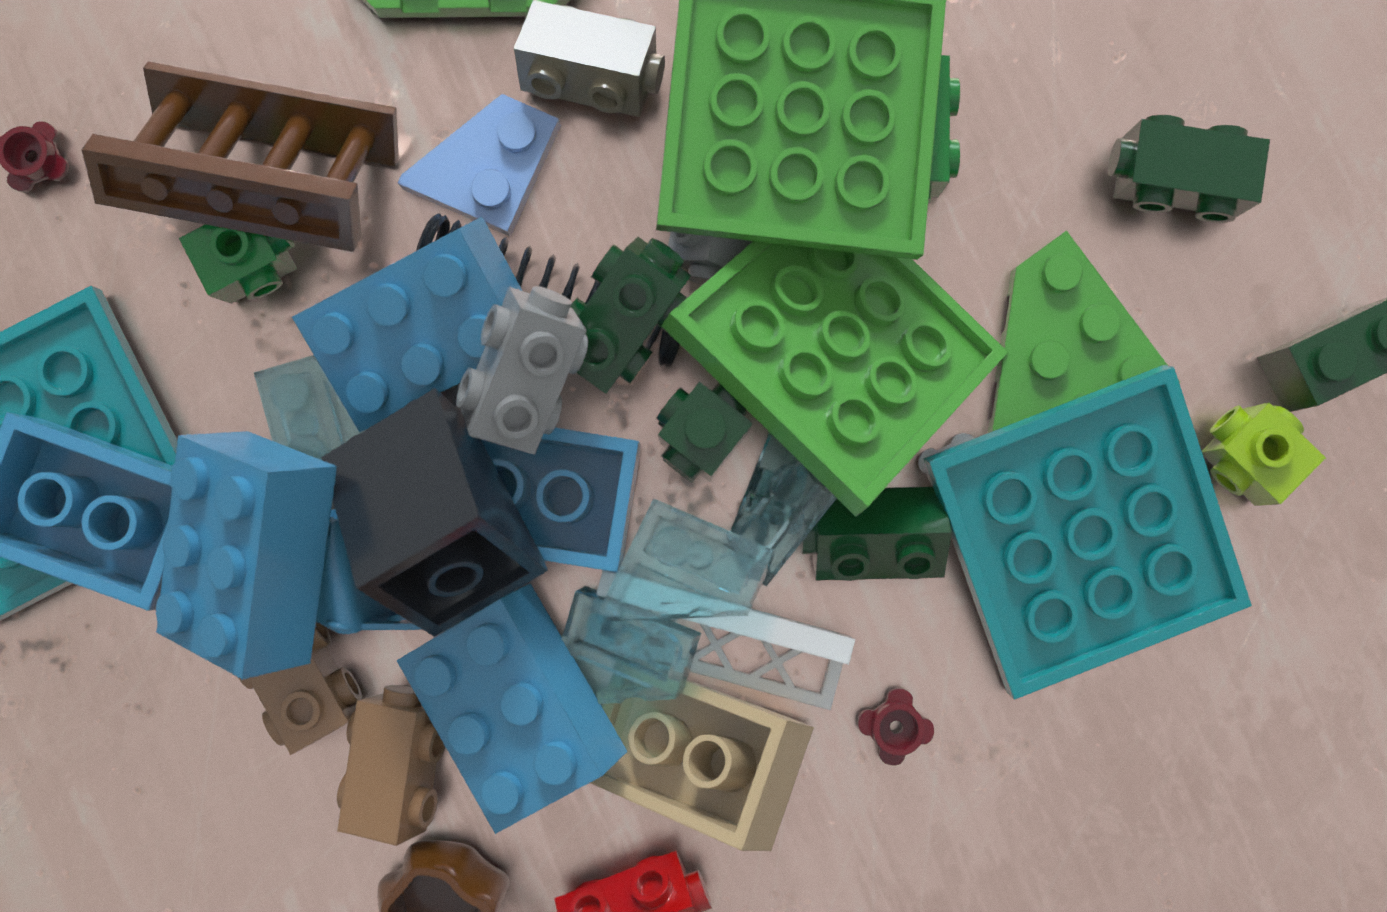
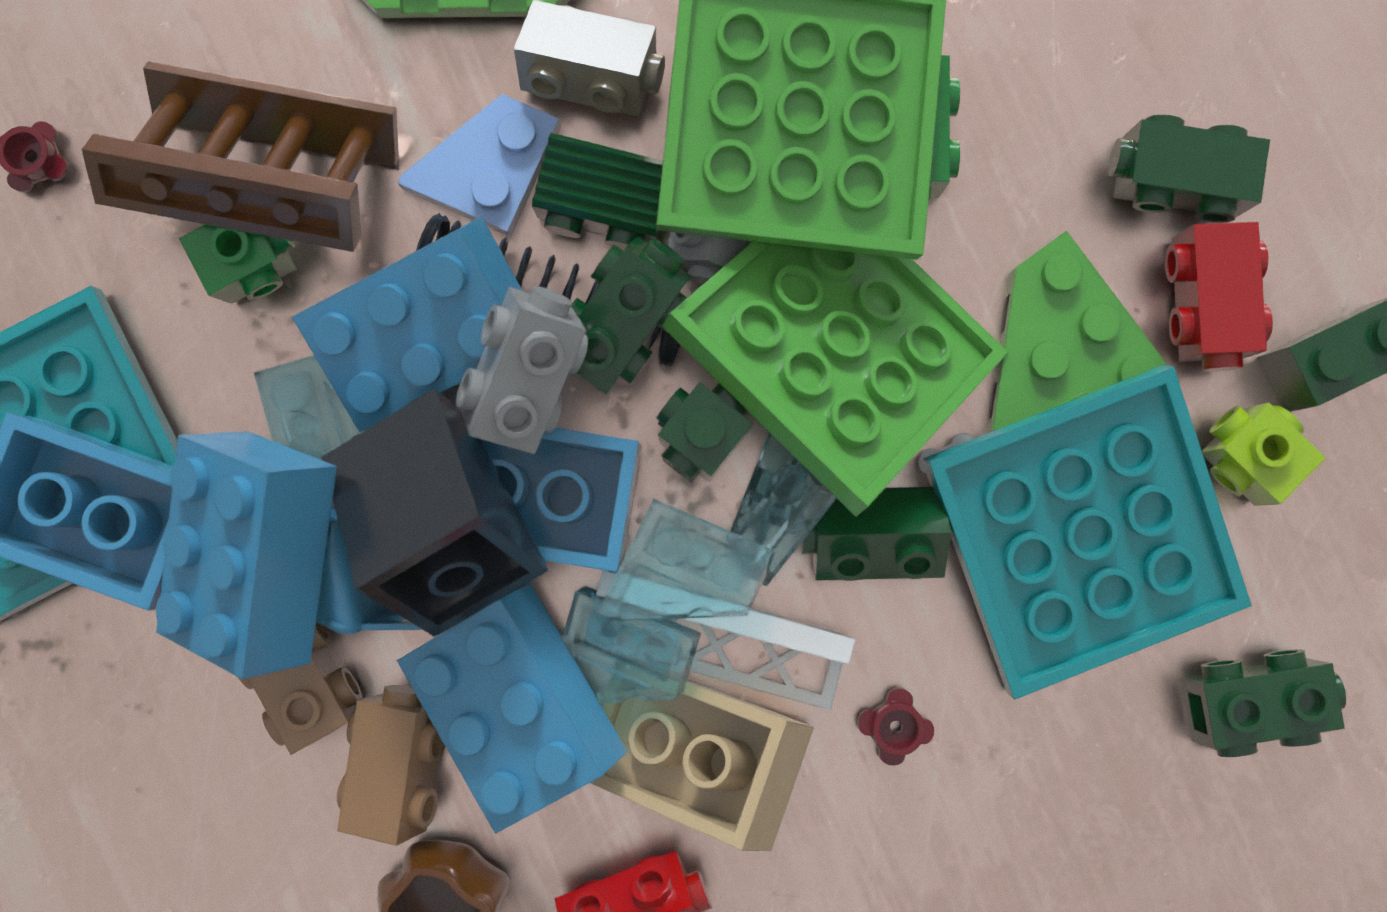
none -> dark green brick [532,133,663,251]
none -> red brick [1165,222,1273,372]
none -> dark green brick [1181,649,1346,757]

